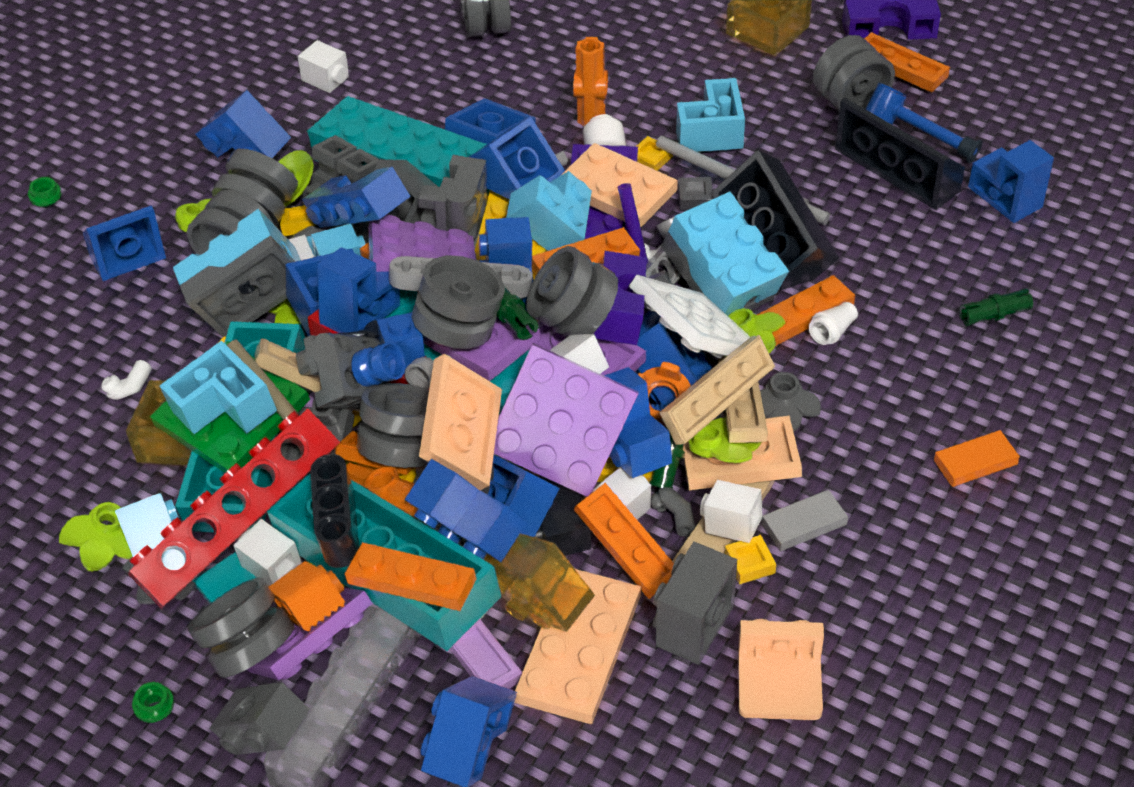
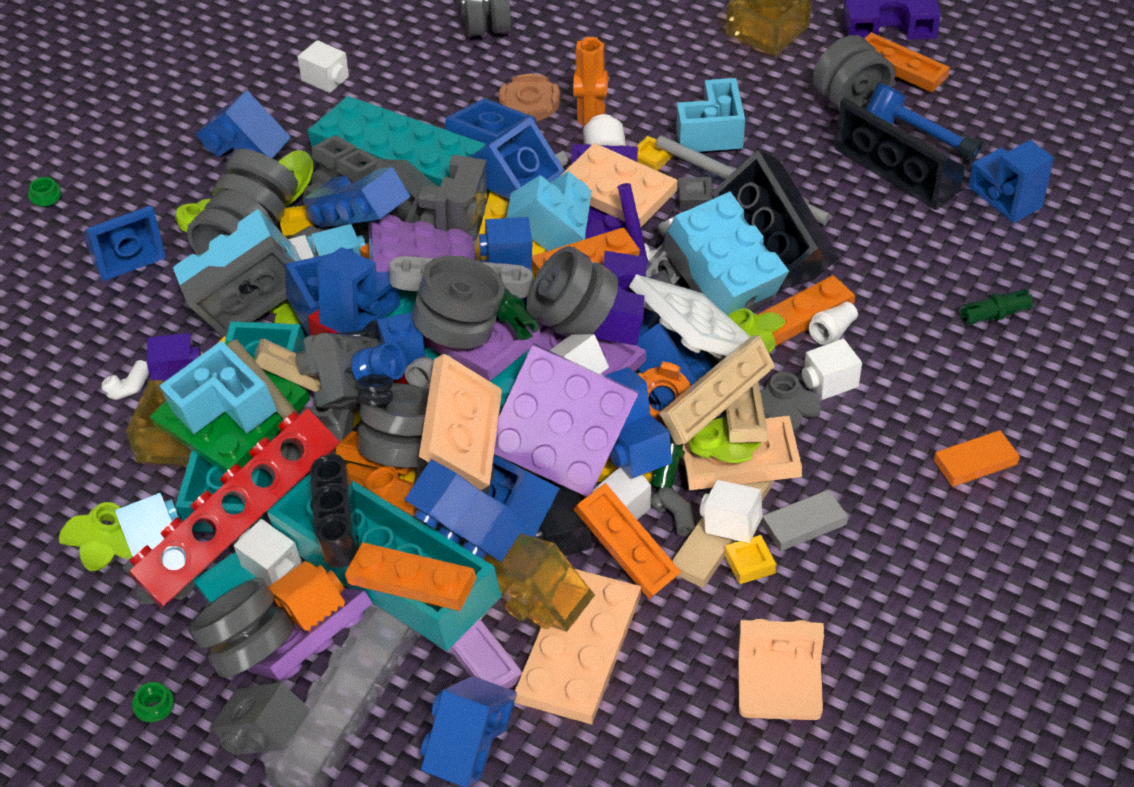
dark grey brick [653,541,738,665] -> none
none -> dark purple brick [147,333,201,387]
none -> black bush [357,374,393,406]
none -> nougat tile [498,74,561,121]
none -> white brick [802,339,862,400]

